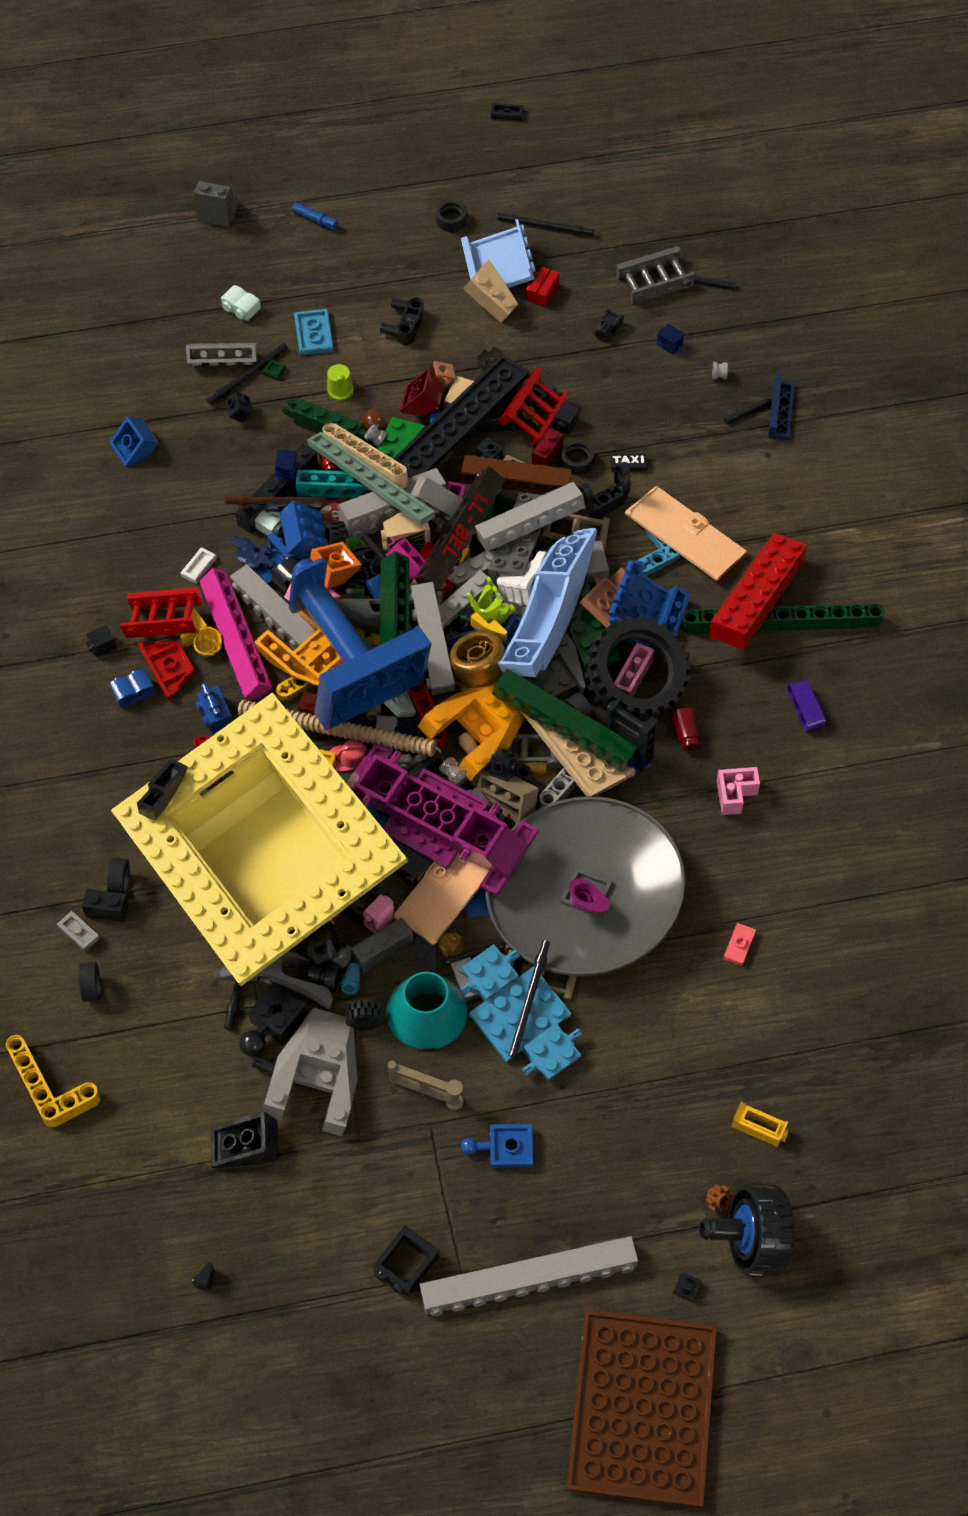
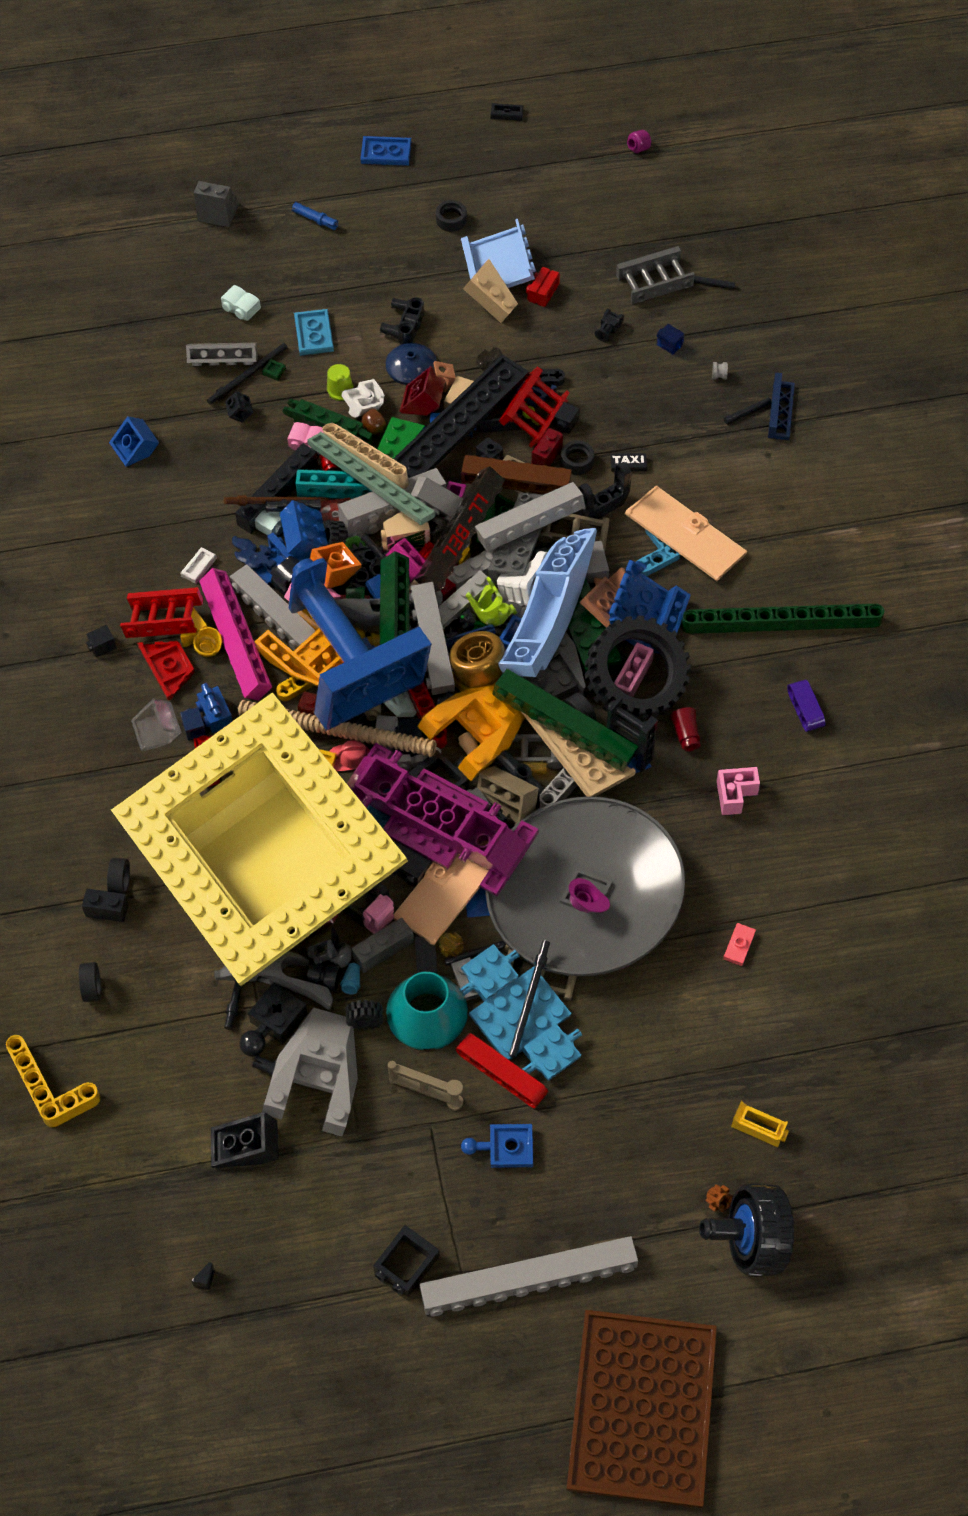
light grey plate [57,911,100,952] -> none
blue brick [110,669,155,707] -> none
black slope [137,759,188,821] -> none
clear blue brick [275,450,297,479] -> none
light grey wheel [364,424,386,447] -> none
clear wheel [440,757,467,784] -> none
yellow slope [471,612,508,643] -> none
black brick [490,748,519,782] -> none
black bar [497,213,595,236] -> none
black tile [673,1272,702,1302] -> none
red brick [710,533,807,650] -> none
none -> clear slope [131,698,181,751]
none -> dark blue brick [180,707,206,741]
none -> bright pink brick [288,422,323,454]
none -> white brick [342,379,385,418]
none -> blue tile [360,136,411,166]
none -> dark blue dish [386,343,437,385]
none -> red beam [455,1033,548,1108]
none -> black beam [539,369,565,387]
none -> magenta head [627,130,651,153]

